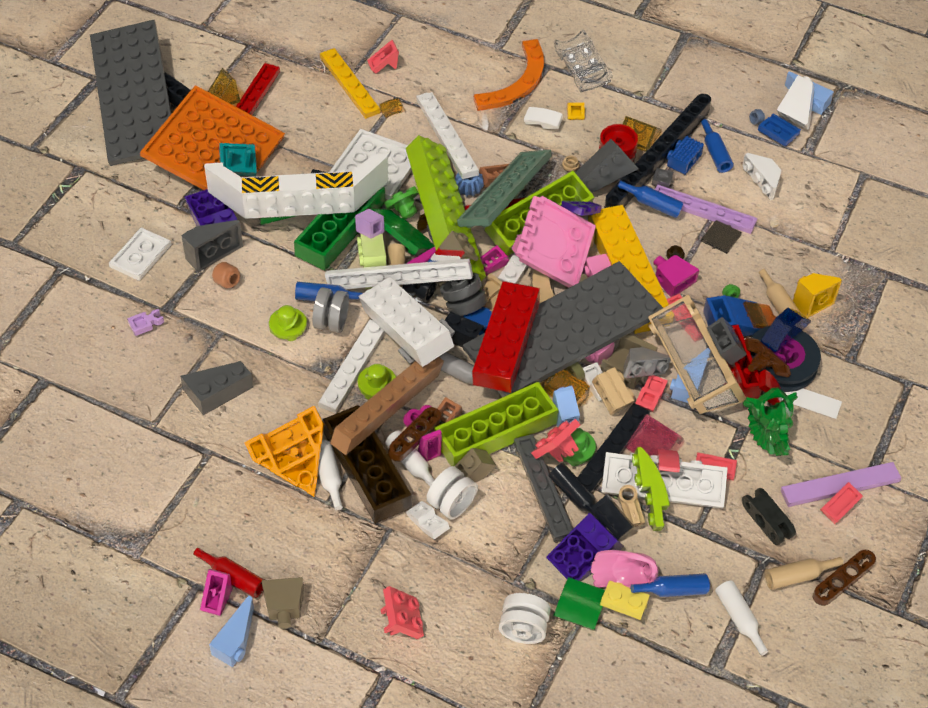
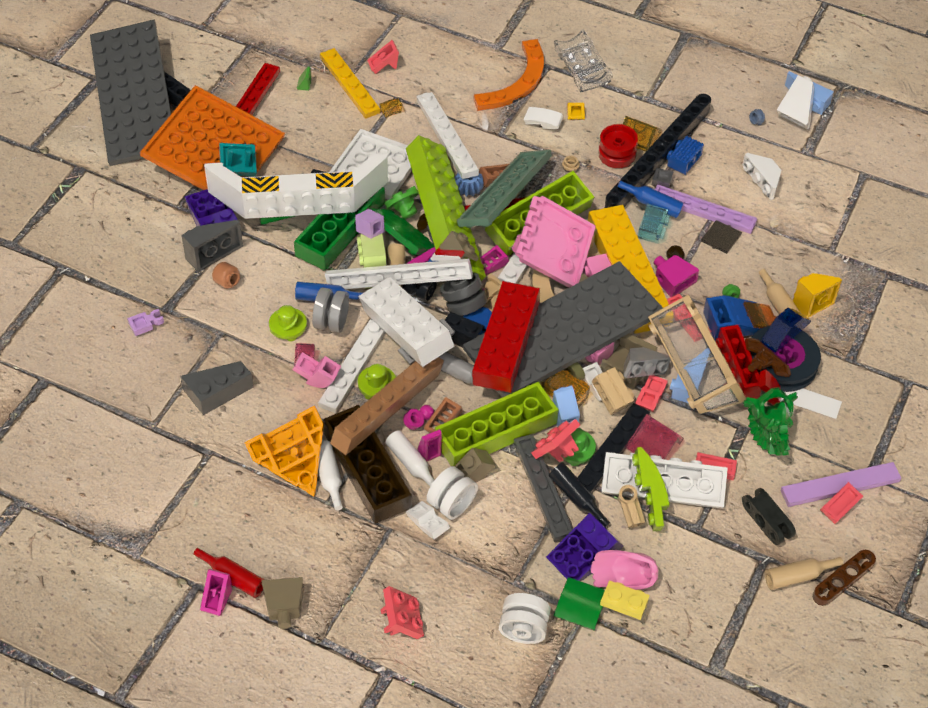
white tile [109,227,172,281] -> none
clear yellow slope [208,67,241,105] -> none
light blue slope [209,595,254,667] -> none
reddish brown beam [388,407,441,461] -> none
dark purple wing [561,201,602,216] -> none
dark grey wedge [575,139,638,193] -> none
black plate [591,494,634,539] -> none
blue piece [630,573,710,597] -> none
coral slope [656,449,680,472] -> none
blue piece [701,119,734,173] -> none
dark grey brick [706,317,747,365] -> none
white piece [715,580,768,656] -> none
blue plate [758,113,801,147] -> none
none -> bright pink brick [292,352,341,388]
none -> clear pink slope [294,343,316,365]
none -> bright green slope [297,67,311,91]
none -> clear light blue brick [638,204,670,243]

